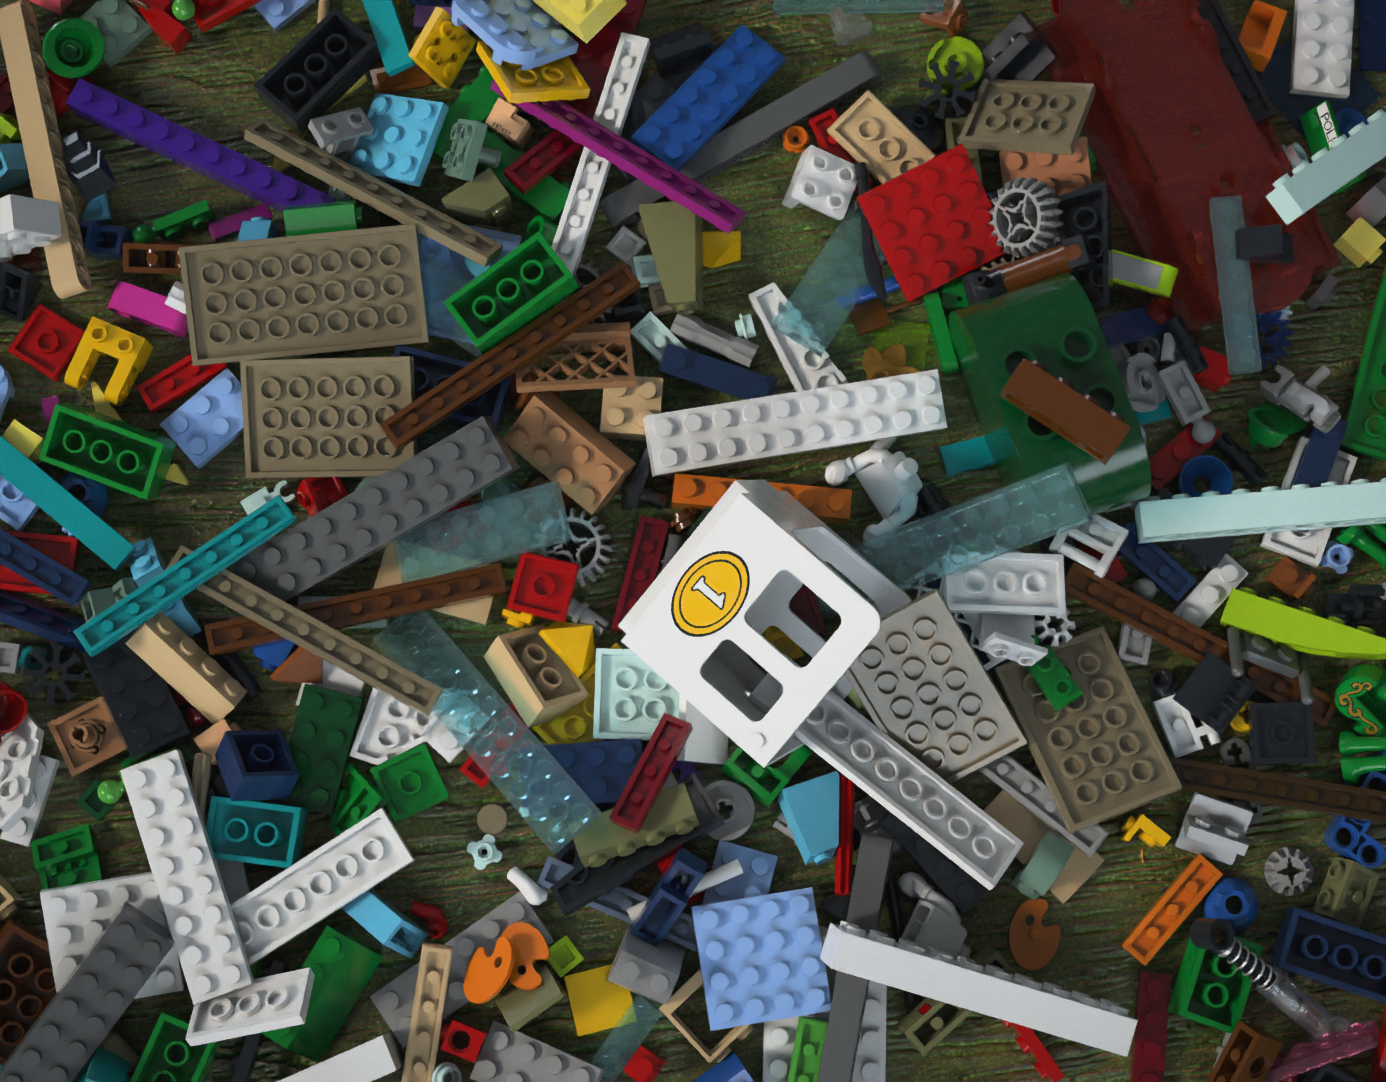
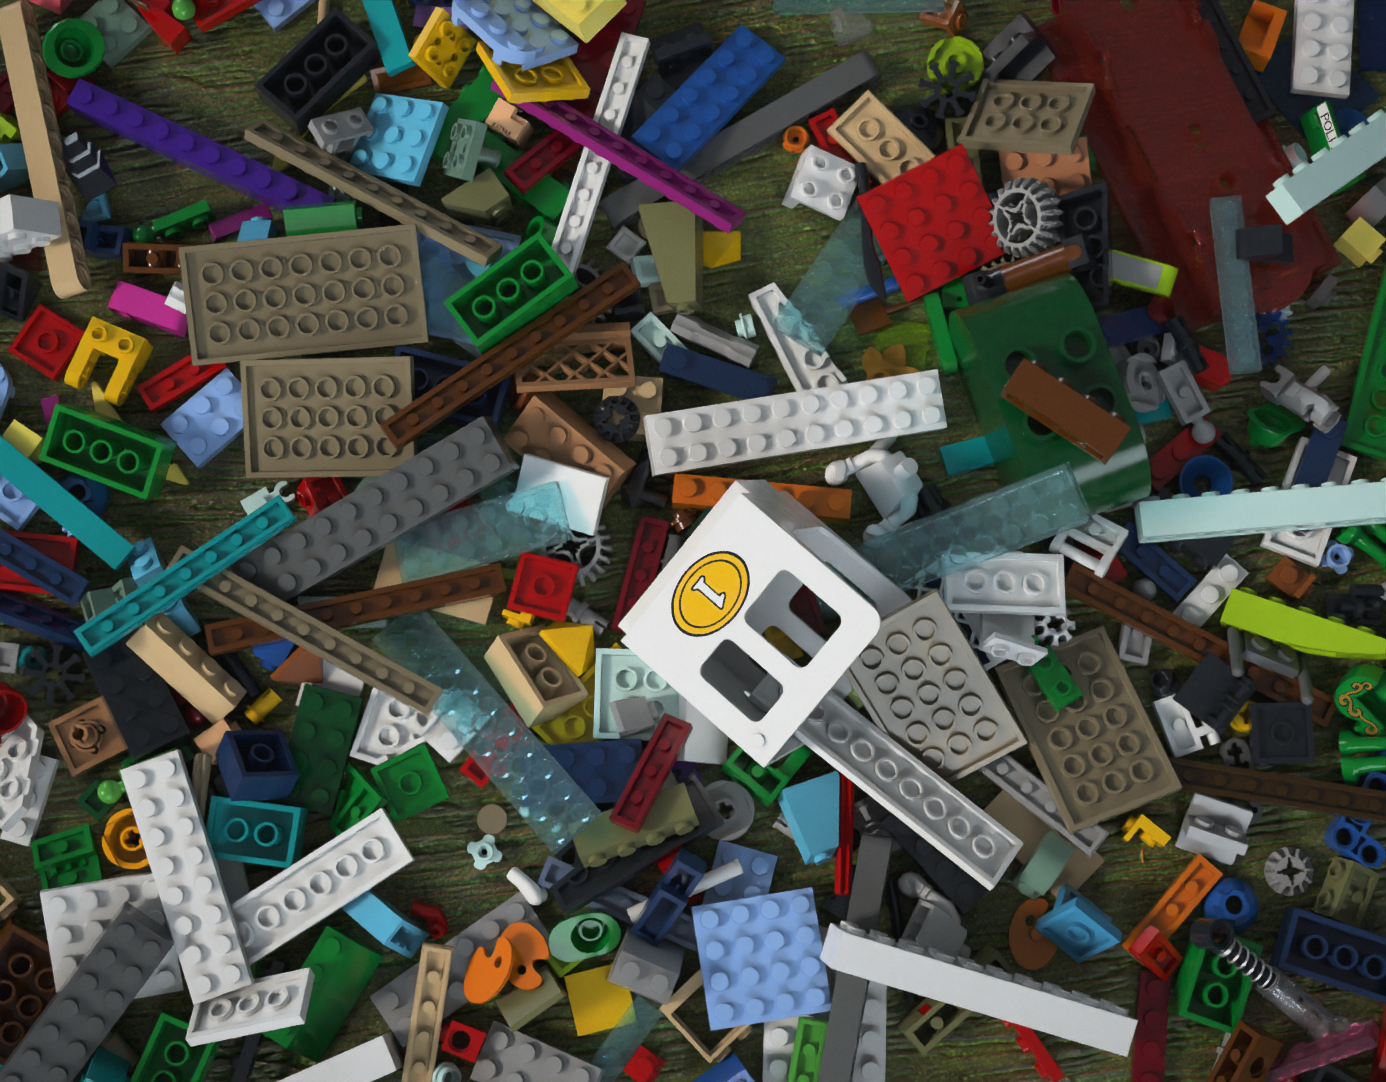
none -> light orange brick [102,808,150,870]
none -> yellow pin [244,687,283,725]
none -> white tile [512,453,610,536]
none -> green piece [548,909,621,962]
none -> black gear [593,395,640,443]
none -> light grey slope [609,696,659,738]
none -> dark azure bracket [1034,883,1122,963]
none -> red slope [1128,925,1184,982]

